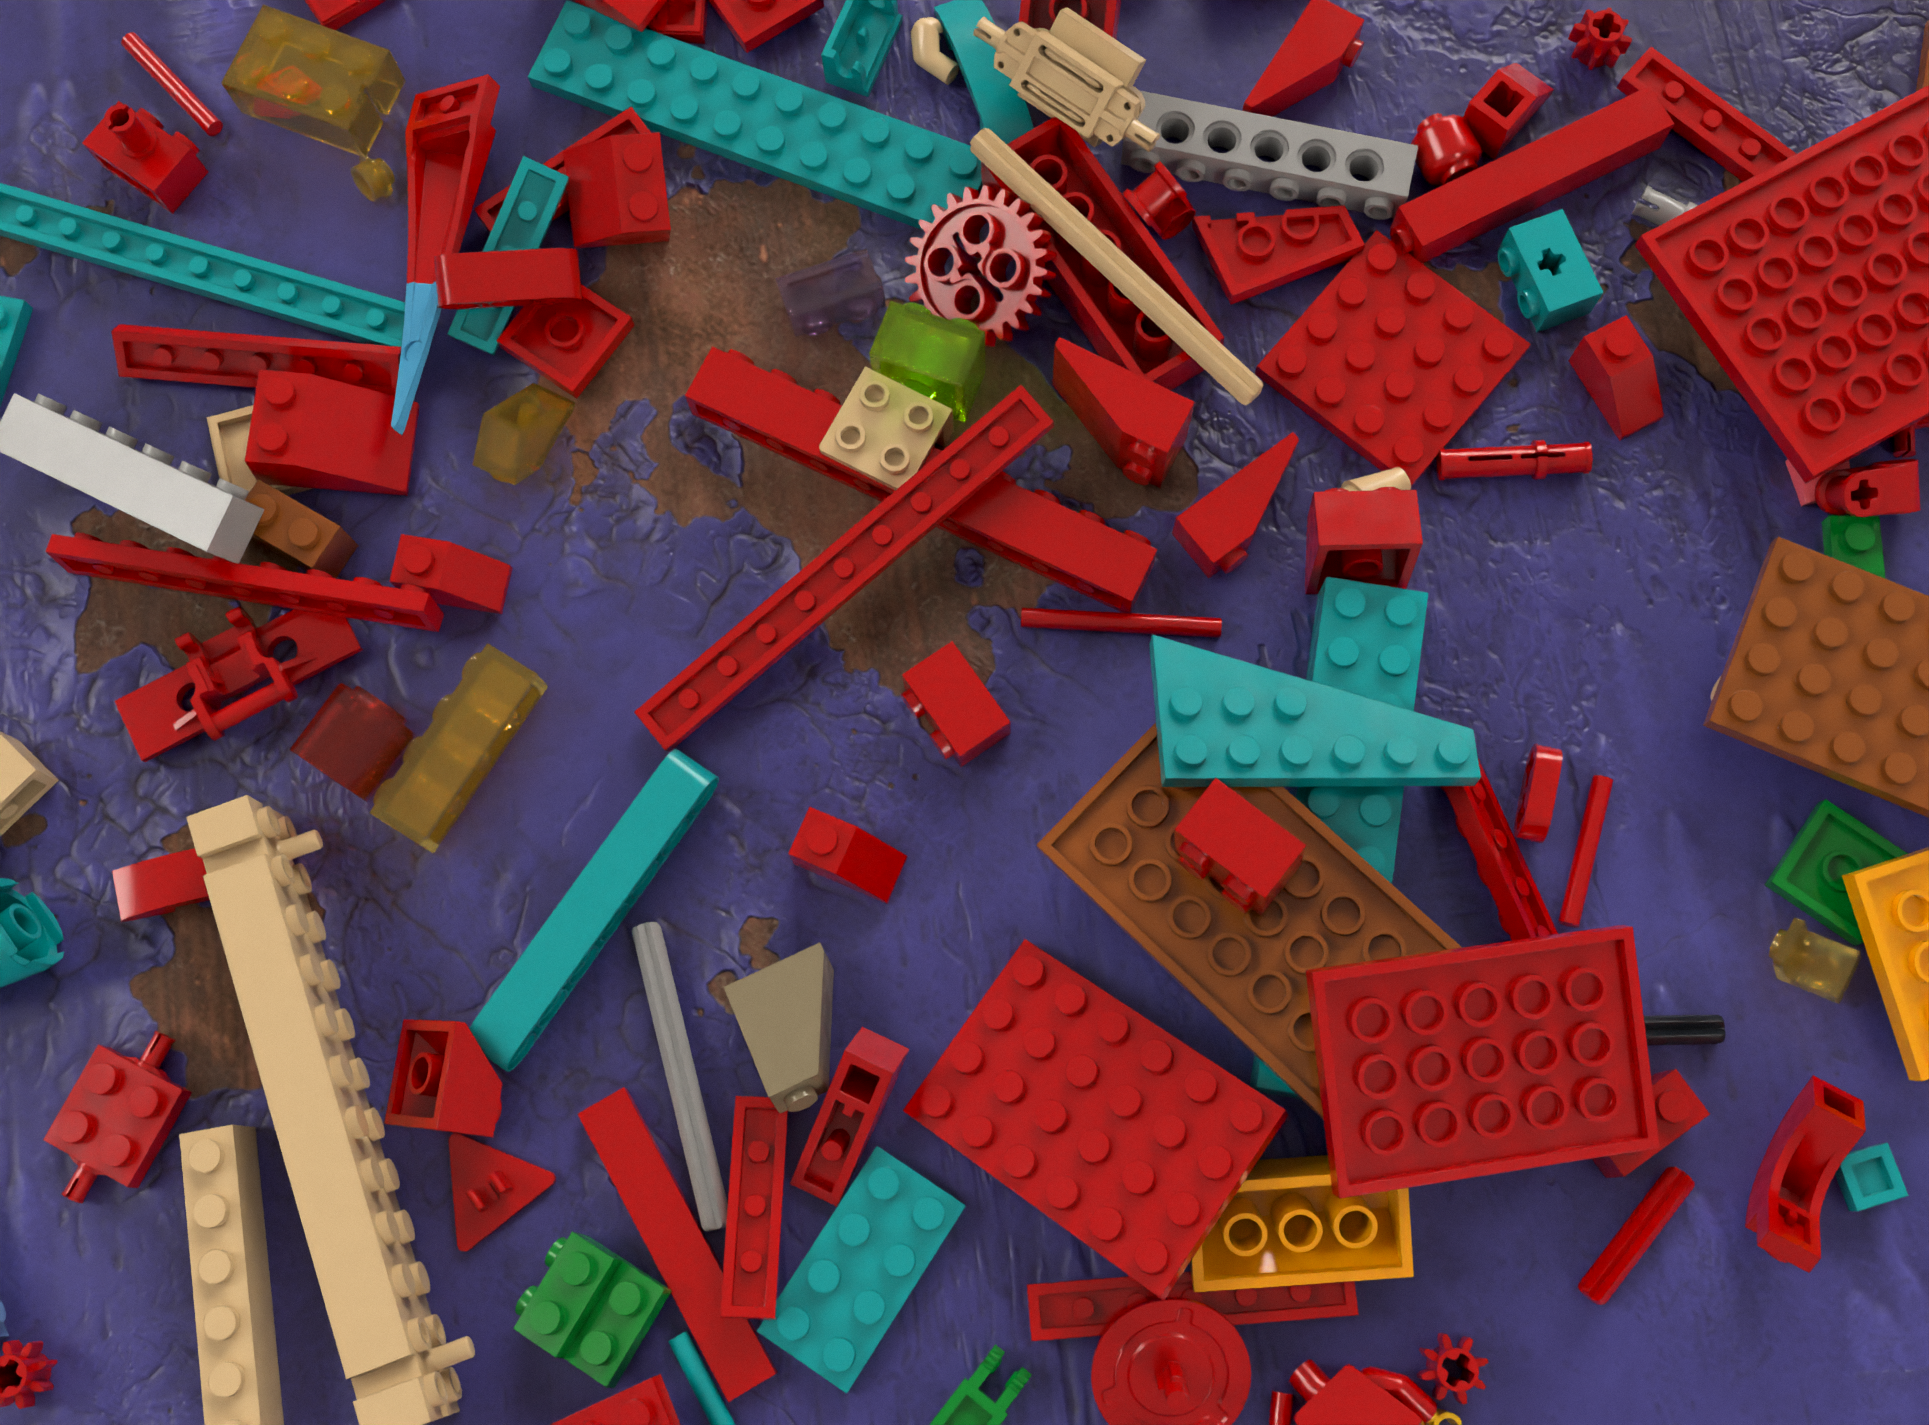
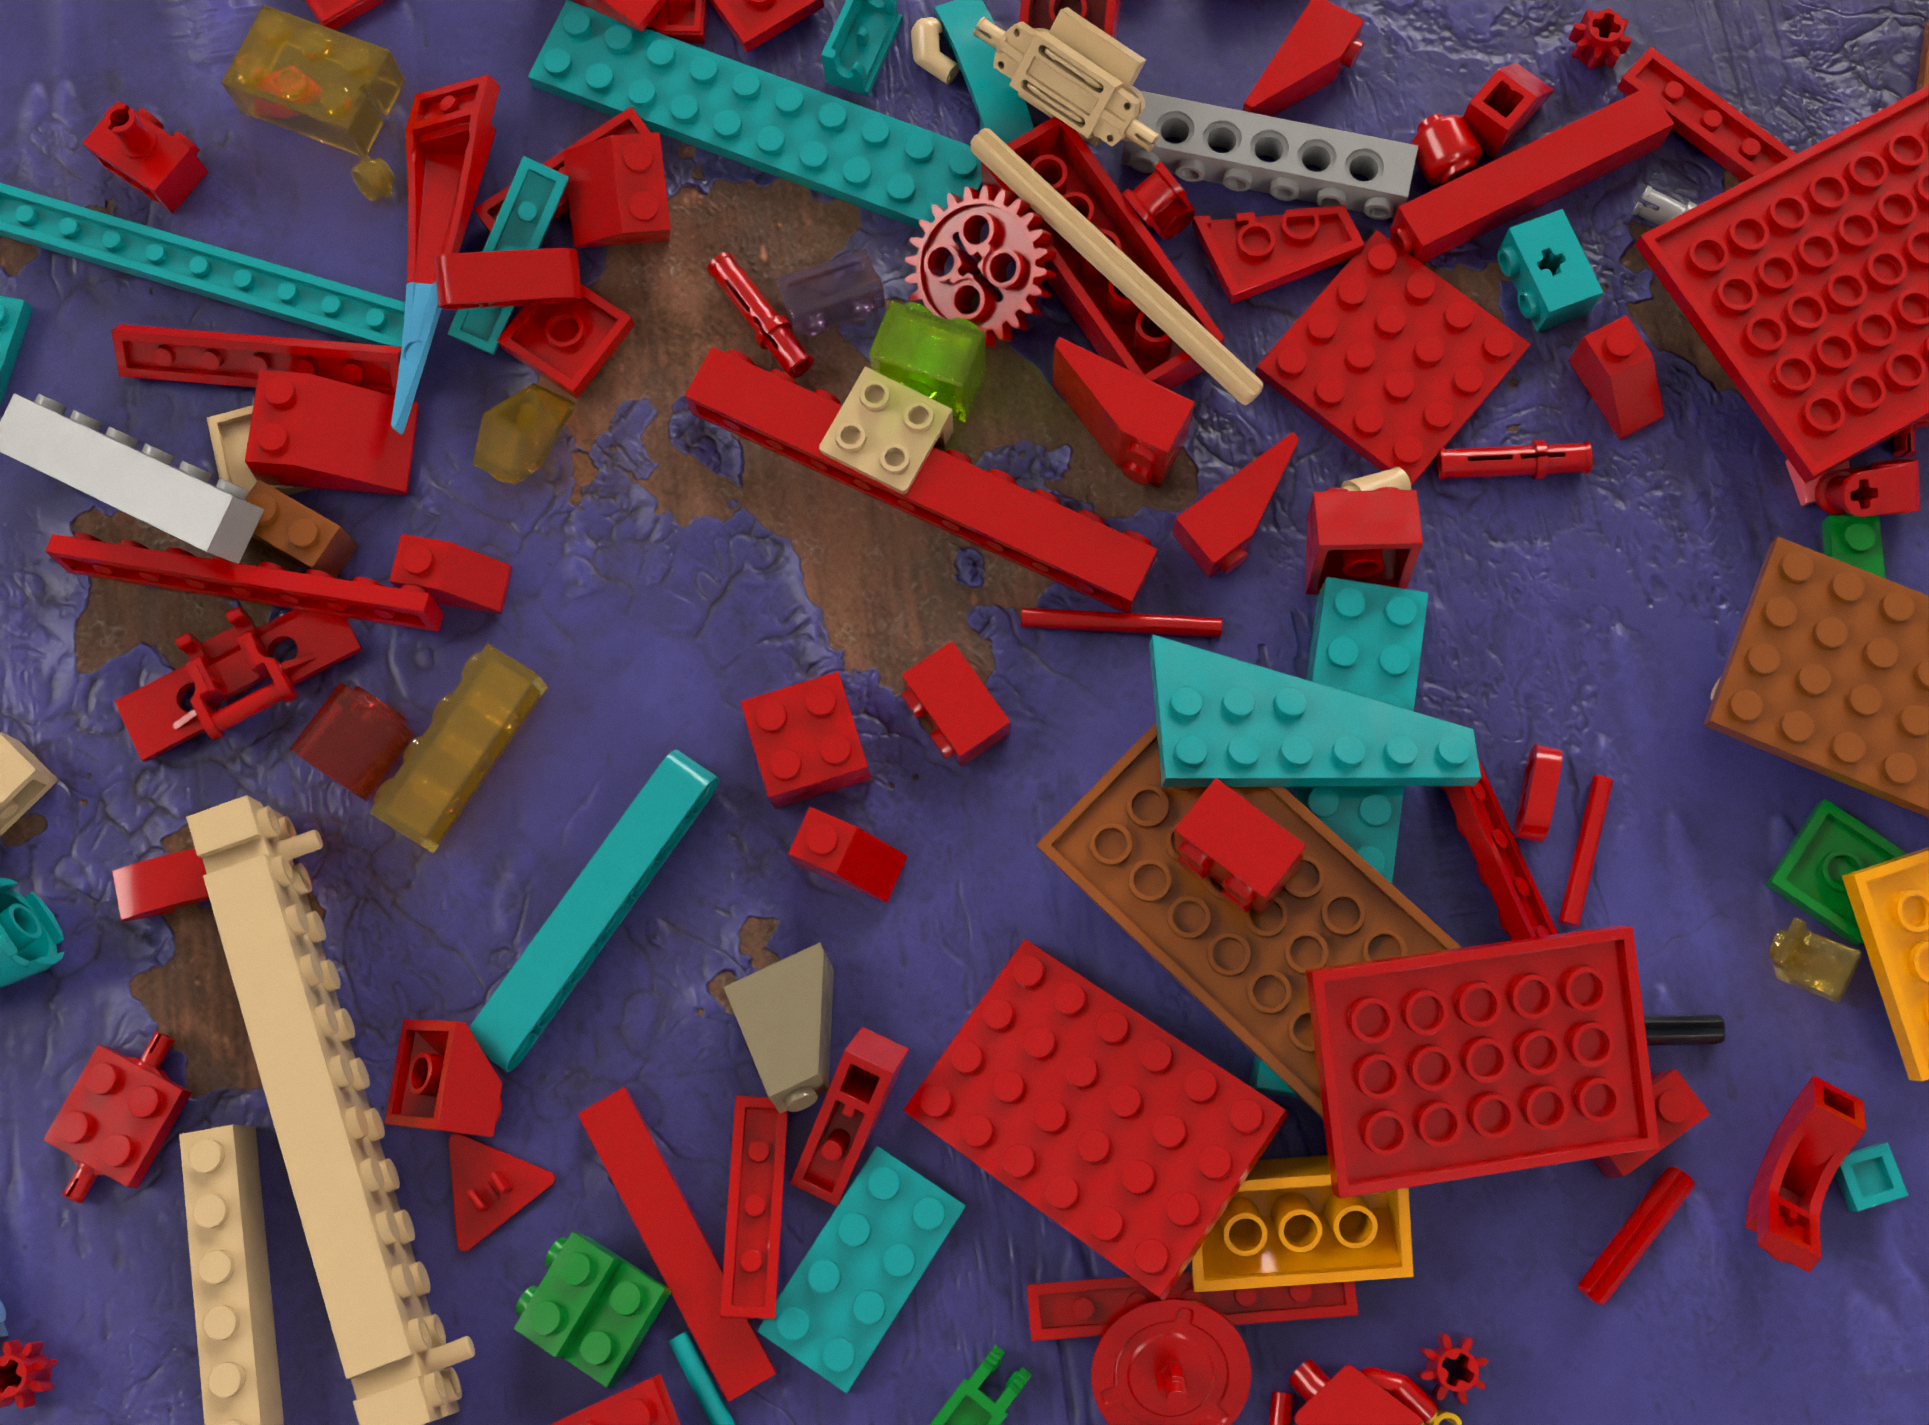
red bar [121,32,223,136] -> none
light grey axle [632,922,728,1232] -> none
red plate [634,385,1055,752] -> none
none -> red pin [707,252,814,378]
none -> red brick [740,671,872,809]

